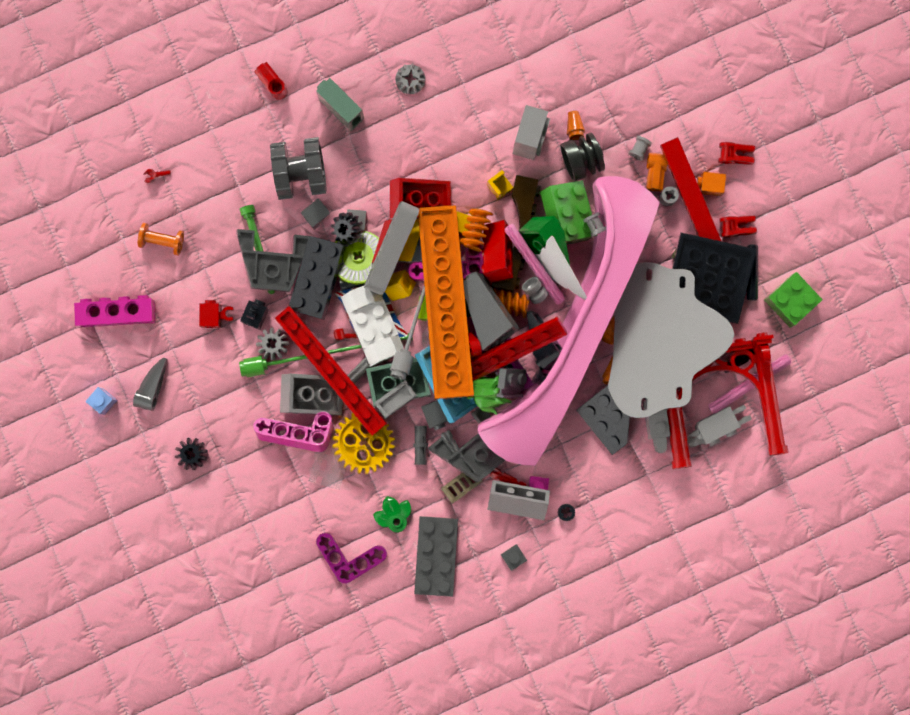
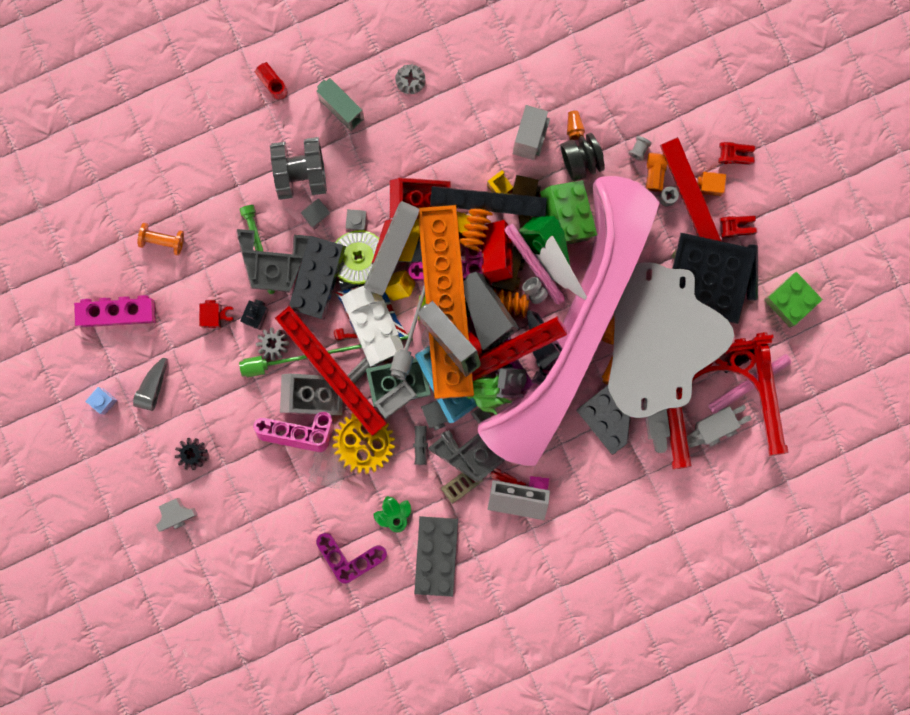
red hand [143,169,171,183] -> none
black gear [331,212,363,245] -> none
dark grey plate [501,544,527,571] -> none
black bush [557,504,575,521] -> none
light grey bush [583,212,606,237] -> none
none -> light grey brick [156,498,198,532]
none -> slope [418,301,481,377]
none -> black plate [430,186,547,217]

